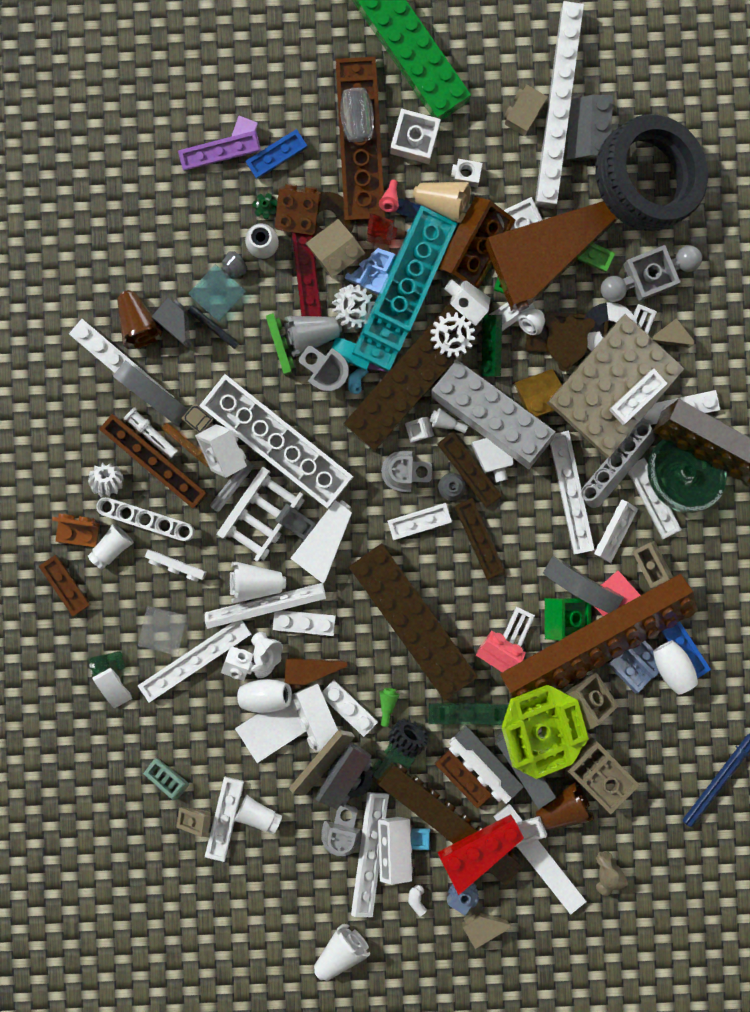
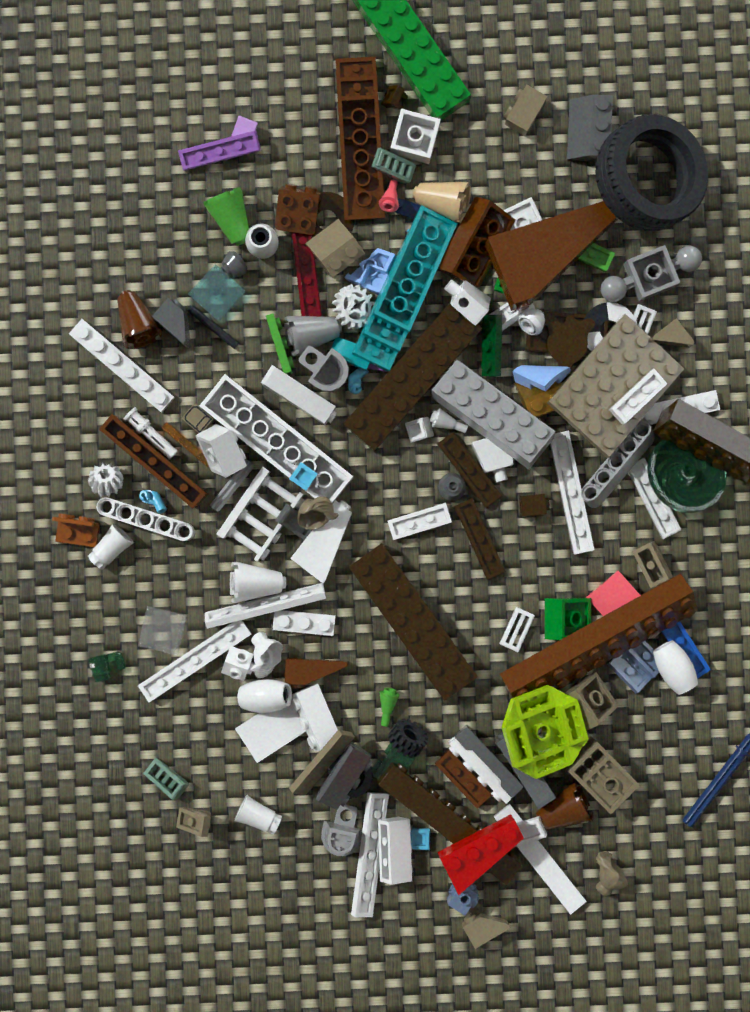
reddish brown plate [39,555,91,617] -> none
white slope [93,668,132,709] -> none
dark grey slope [113,360,189,426] -> none
white plate [145,550,207,582] -> none
white tile [205,776,244,862] -> none
blue plate [245,129,308,180] -> none
dark green plant [252,193,277,219] -> none
white cone [314,924,370,981] -> none
white plate [322,679,378,737] -> none
clear piece [340,88,374,142] -> none
clear red slope [367,214,397,245] -> none
light grey container [381,451,432,492] -> none
white arm [408,885,427,917] -> none
clear green slope [429,703,509,725] -> none
white gear [430,313,475,358] -> none
white brick [451,159,482,188] -> none
coral brick [476,630,526,672] -> none
white brick [535,1,584,209] -> none
dark grey slope [543,555,624,613] -> none
white plate [594,500,638,563] -> none
none -> medium azure arm [139,490,167,514]
none -> bright green cone [203,187,249,246]
none -> white slope [261,365,337,425]
none -> medium azure plate [289,462,318,491]
none -> dark tan hair [297,496,339,530]
none -> sand green slope [372,148,416,183]
none -> dark brown tile [381,85,408,110]
none -> light blue slope [513,365,571,391]
none -> dark brown brick [519,494,550,517]

